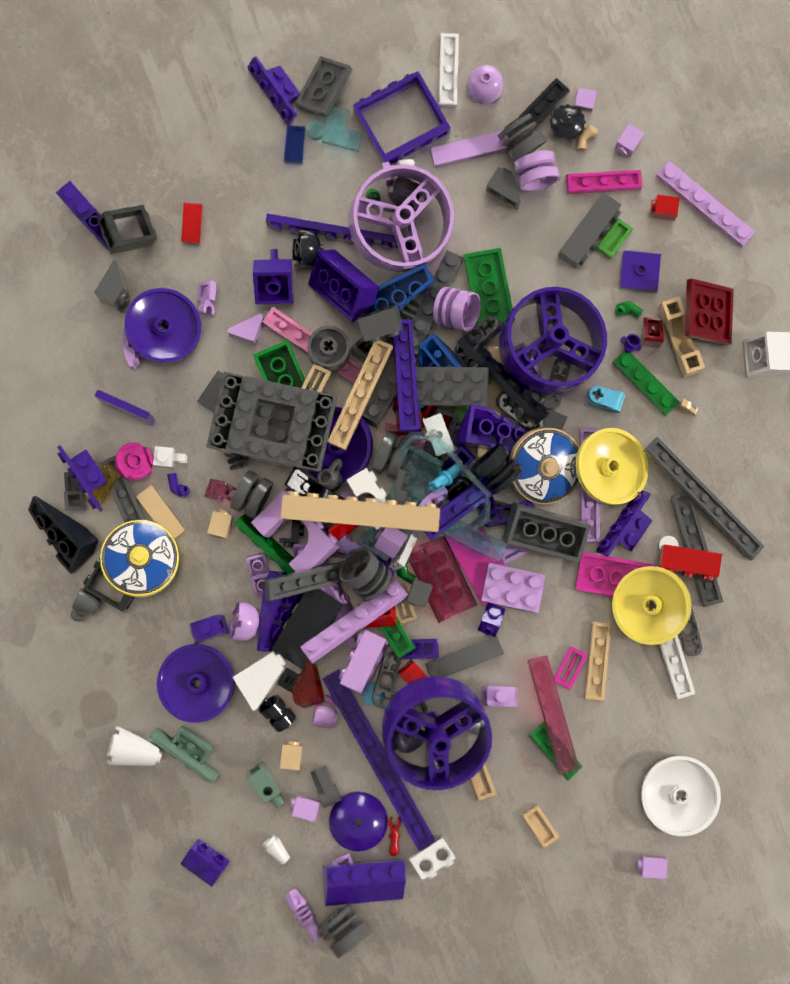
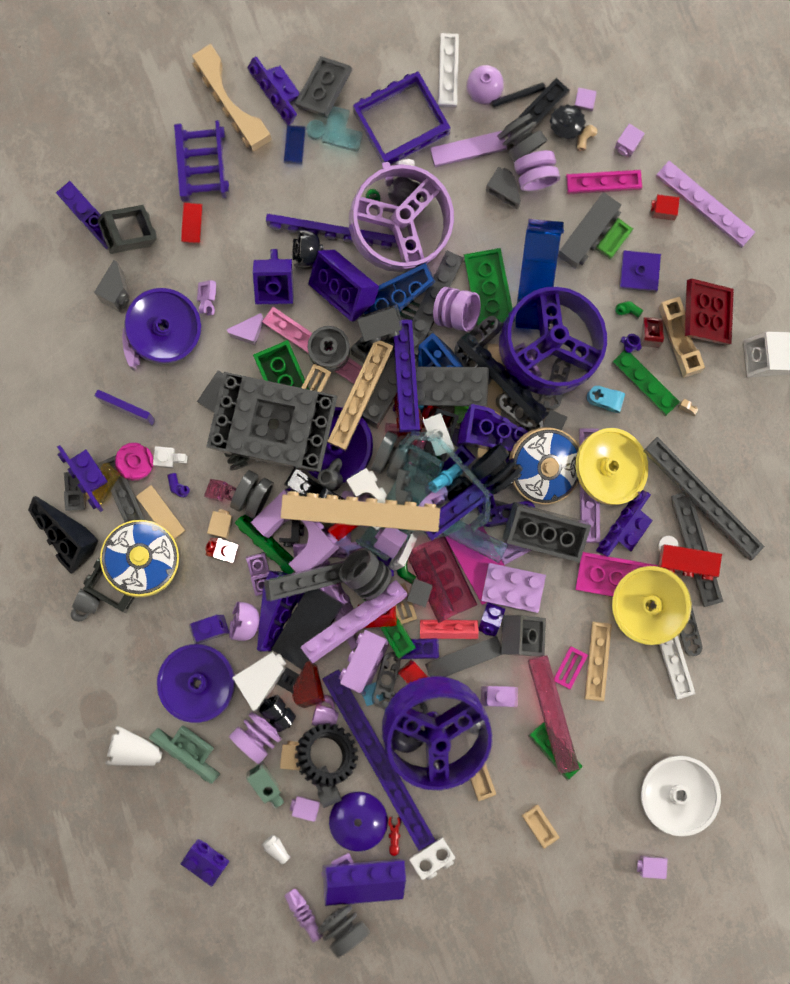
none -> dark purple fence [174,120,229,202]
none -> tan arch [192,44,272,152]
none -> bracket [205,537,238,563]
none -> lavender wheel [229,712,282,764]
none -> black tyre [295,723,358,787]
none -> coral plate [420,620,479,639]
none -> black bar [491,82,546,108]
none -> dark grey slope [501,615,546,657]
none -> clear blue windscreen [515,219,564,331]

